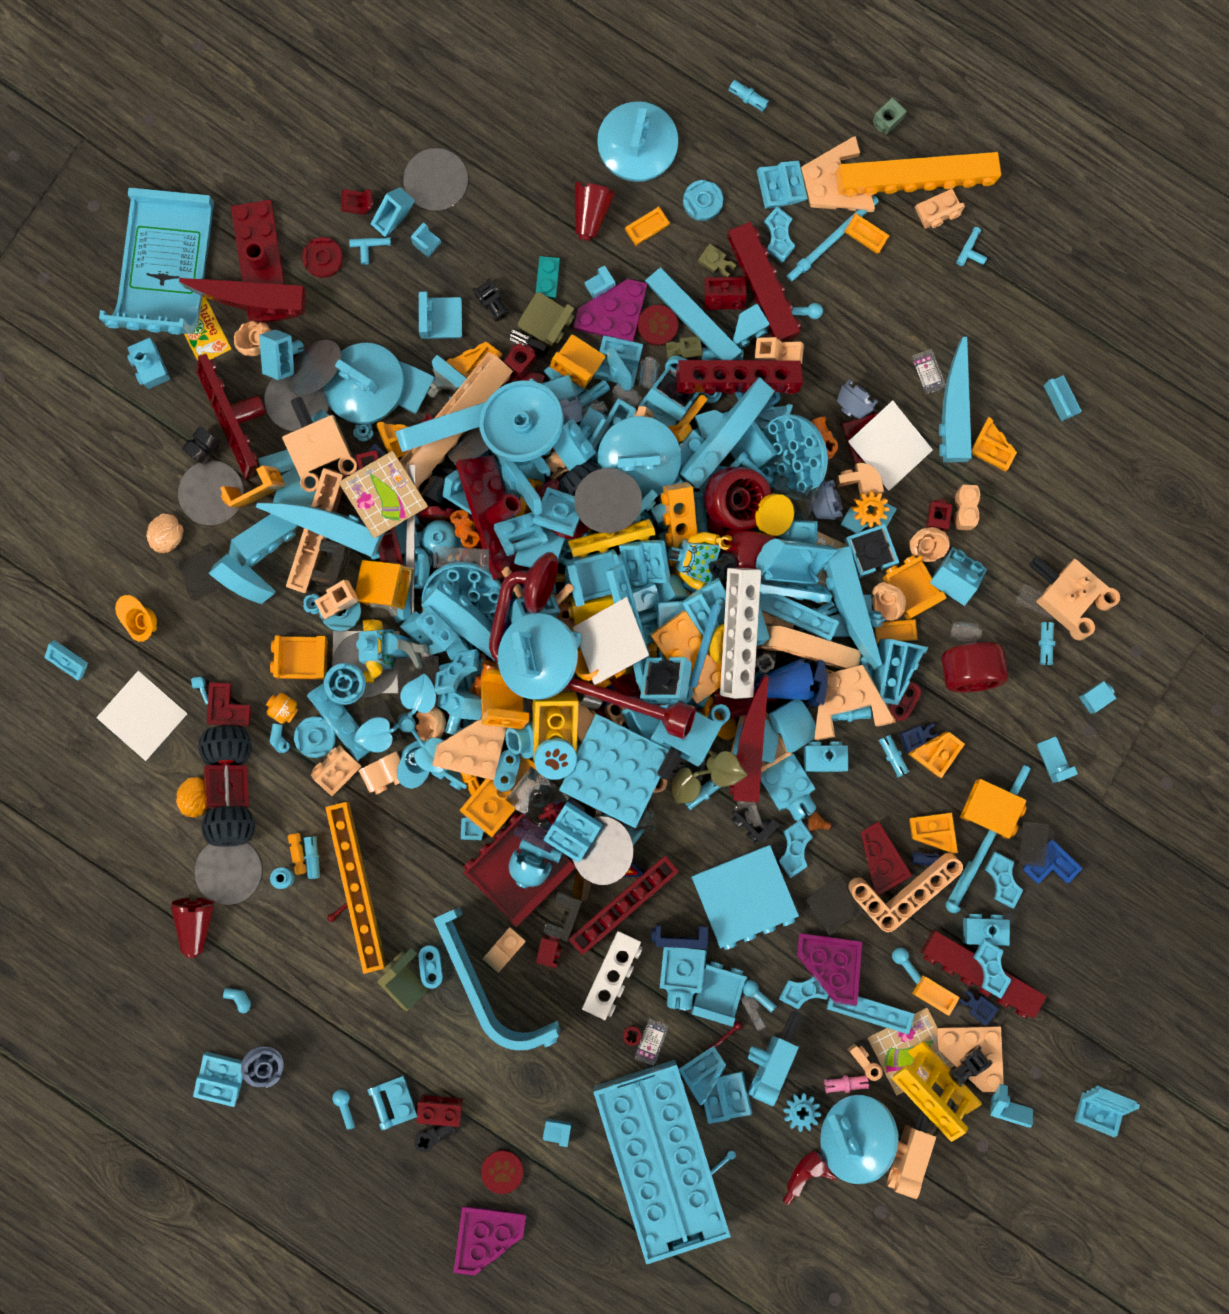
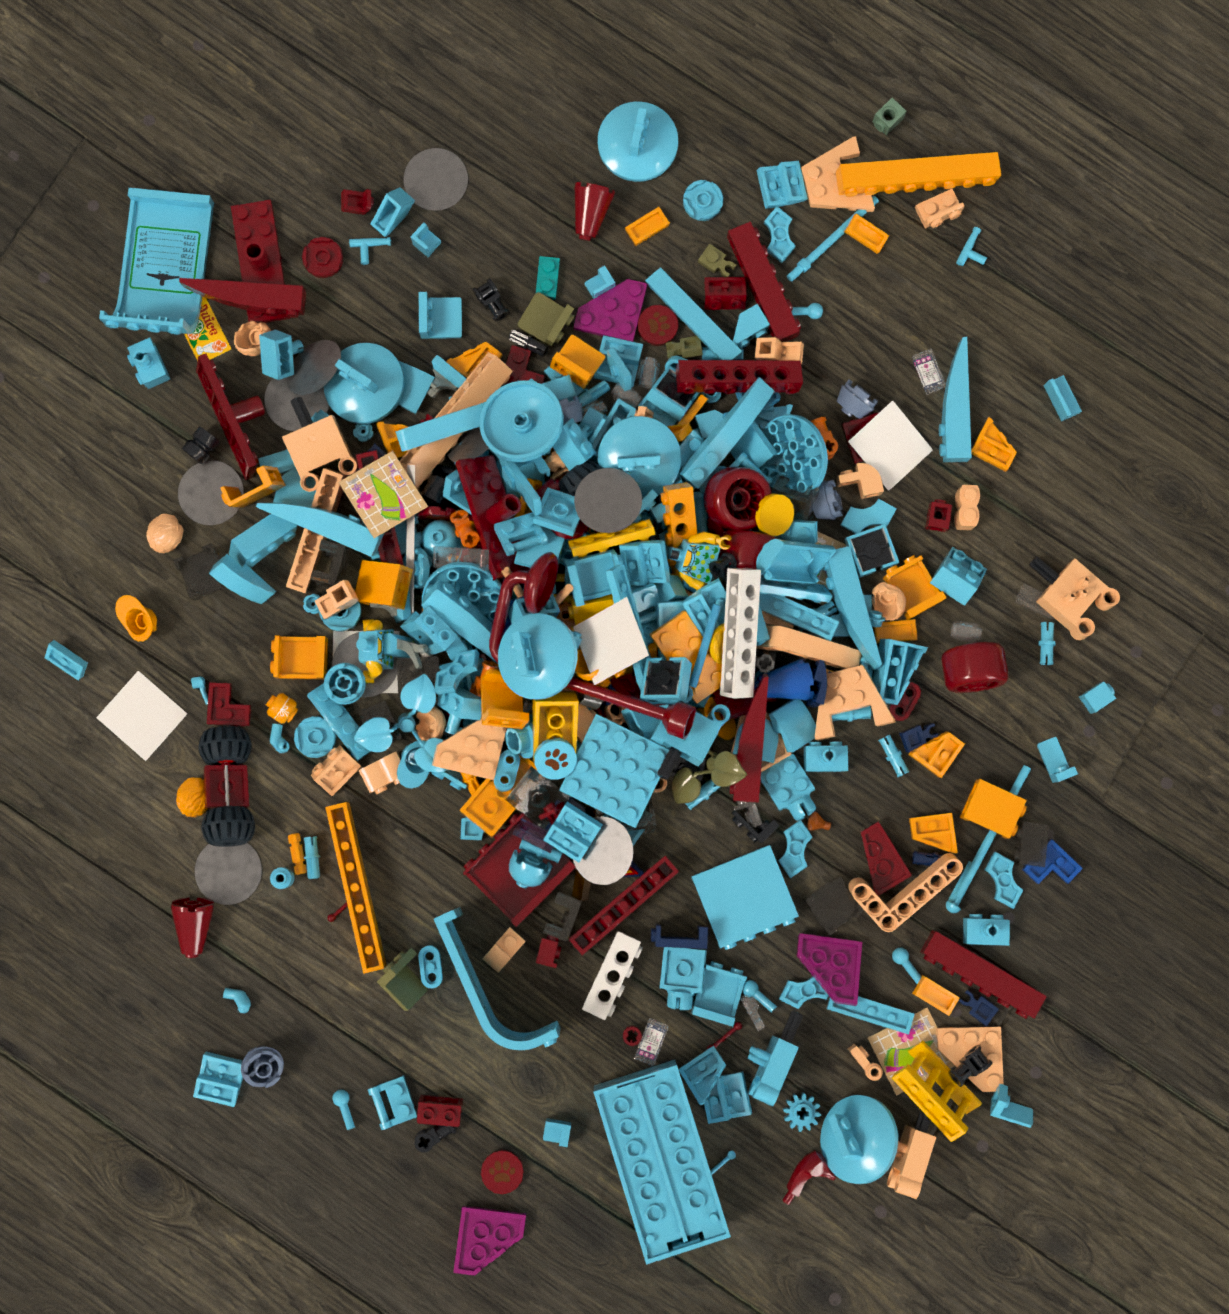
dark red brick [504,342,536,379] -> none
medium azure pin [728,80,769,112] -> none
bright pink pin [824,1075,869,1093] -> none
light orange gear [852,490,890,528] -> none
light nougat hair [910,527,950,562] -> none
medium azure tile [973,939,1011,998] -> none
medium azure plate [1074,1086,1140,1137] -> none

